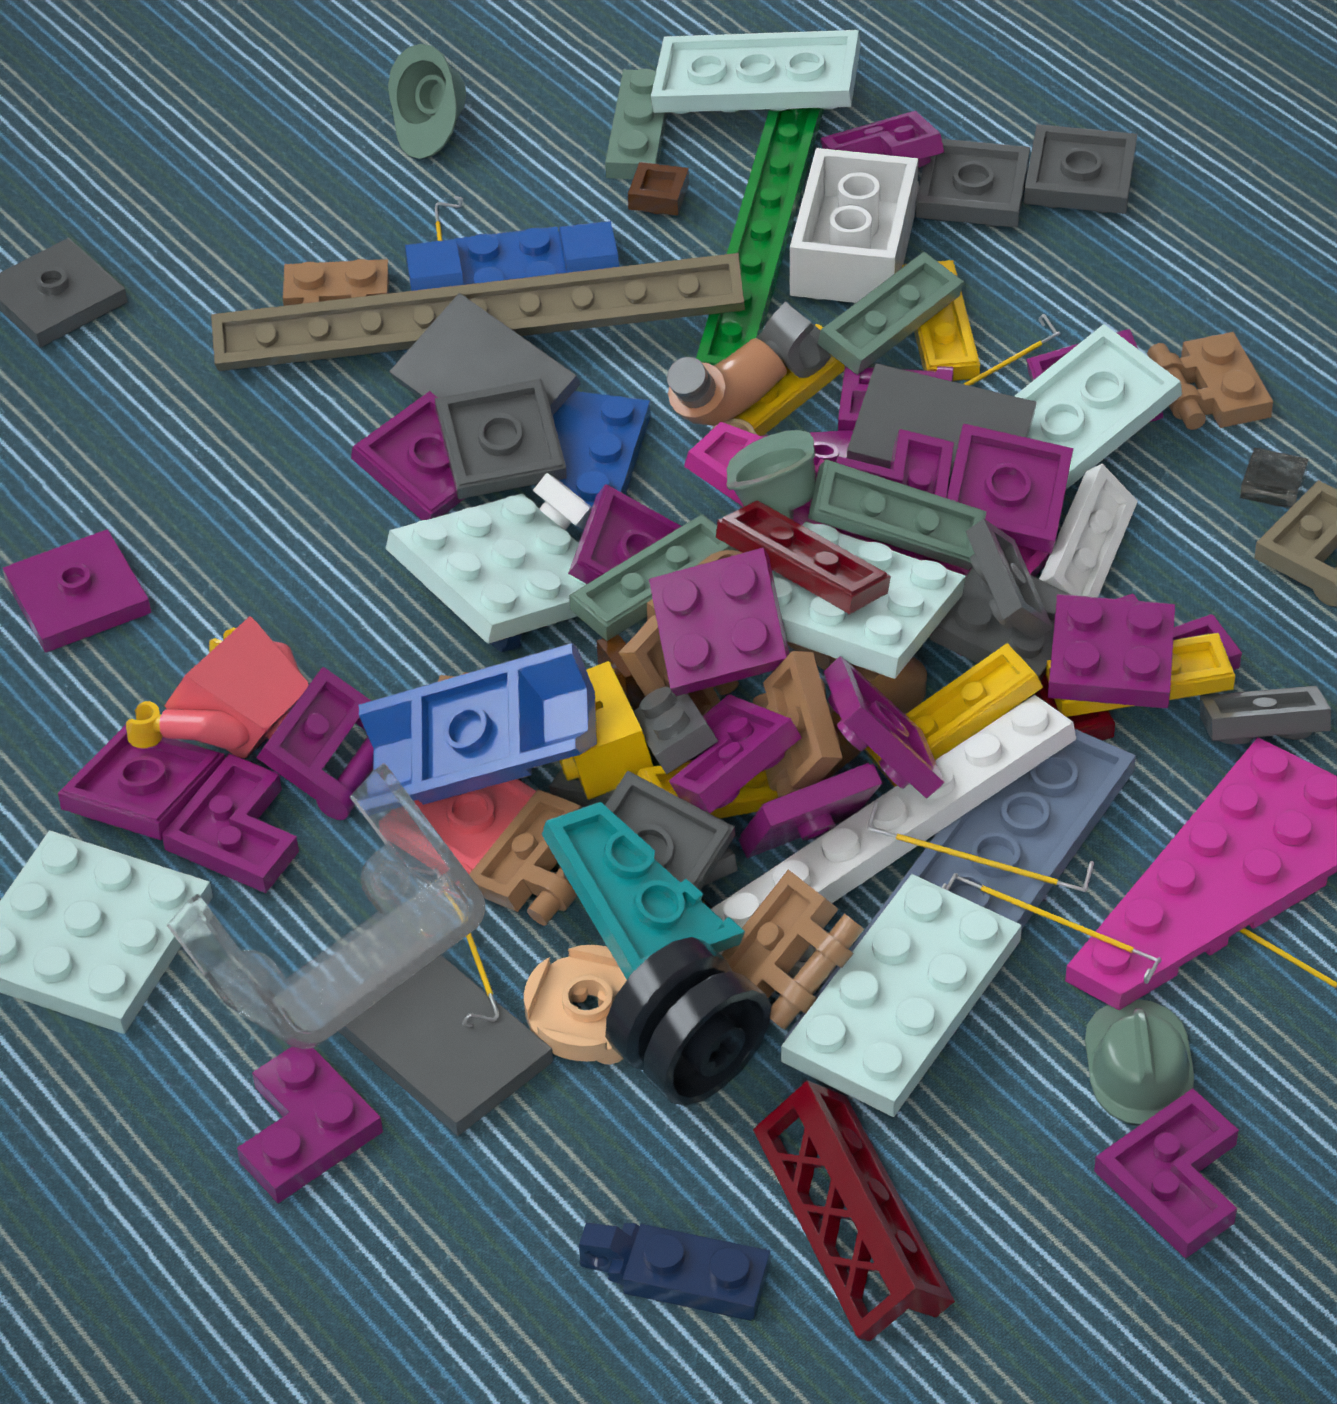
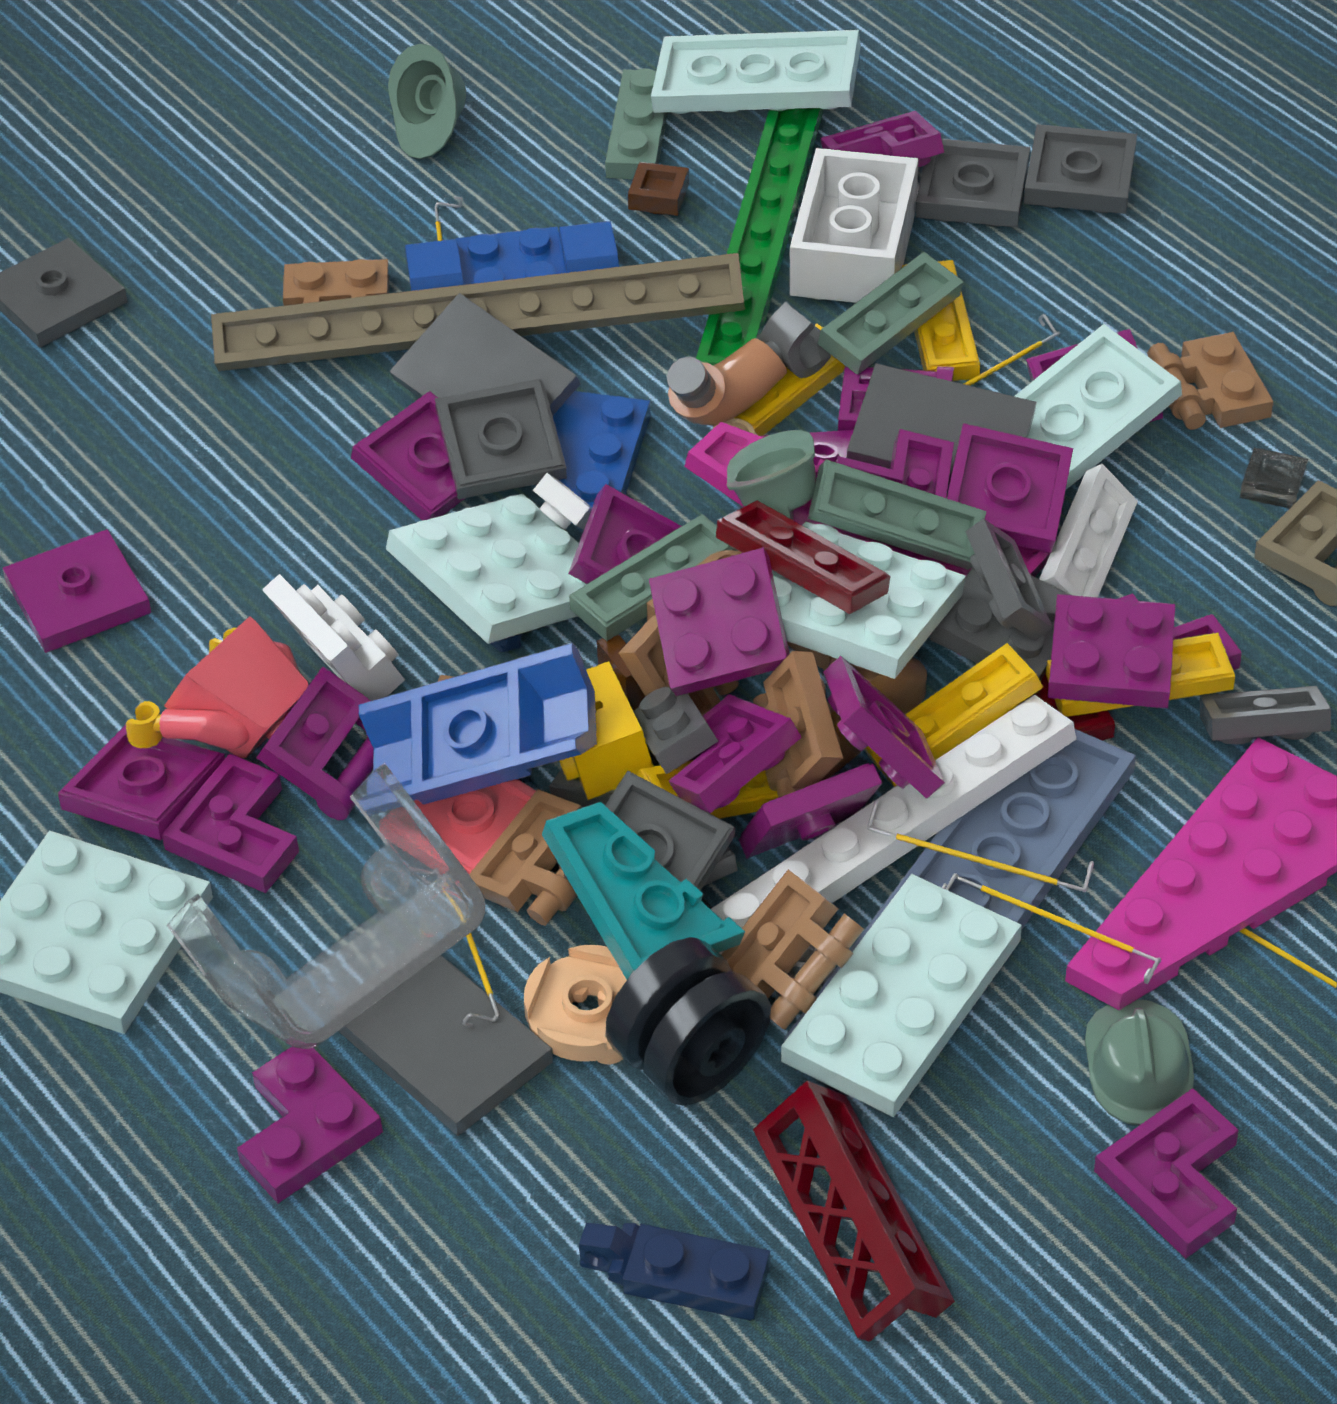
none -> white plate [262,574,405,701]

